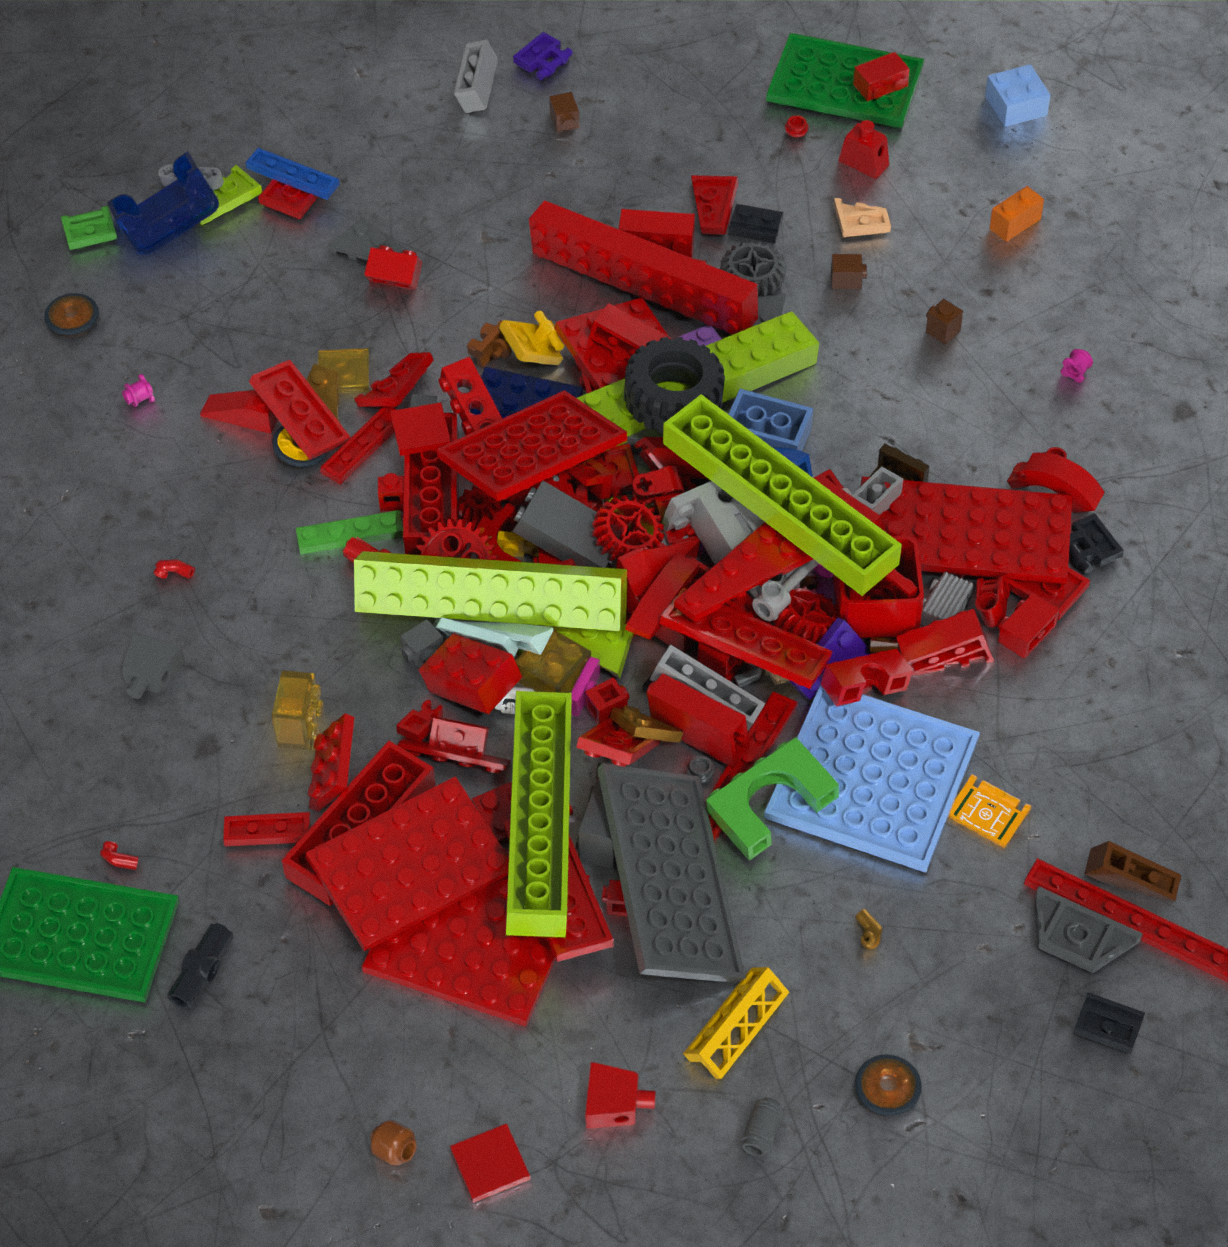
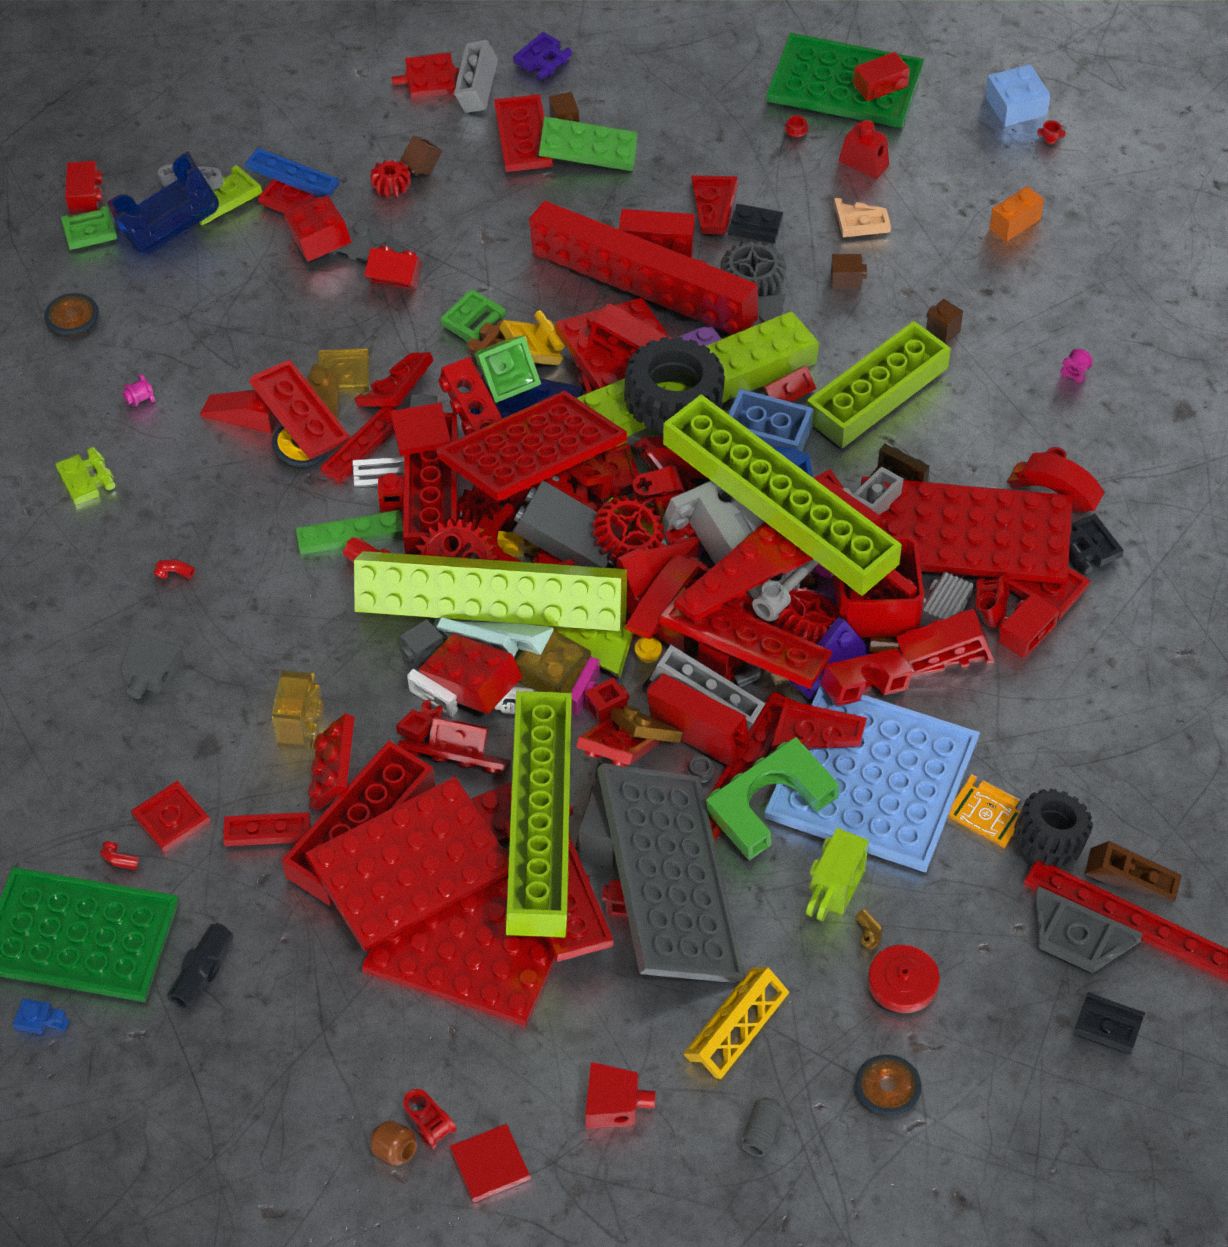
none -> blue plate [13,998,70,1035]
none -> lime plate [55,447,115,506]
none -> red brick [65,161,103,214]
none -> red tile [131,780,210,853]
none -> red brick [284,195,352,262]
none -> white tile [353,457,405,488]
none -> red gear [370,158,411,199]
none -> red plate [391,52,460,99]
none -> reddish brown brick [400,135,443,176]
none -> red piece [403,1089,457,1150]
none -> white tile [407,669,458,717]
none -> bright green plate [440,289,506,344]
none -> bright green brick [475,336,541,403]
none -> red plate [494,94,553,172]
none -> bright green plate [539,116,637,171]
none -> yellow plate [635,637,662,663]
none -> red plate [761,366,816,402]
none -> red wing [772,700,867,751]
none -> lime brick [806,321,951,448]
none -> lime brick [806,828,869,921]
none -> red wheel [868,944,940,1013]
none -> black tyre [1014,789,1093,867]
none -> red plate [1037,120,1066,144]

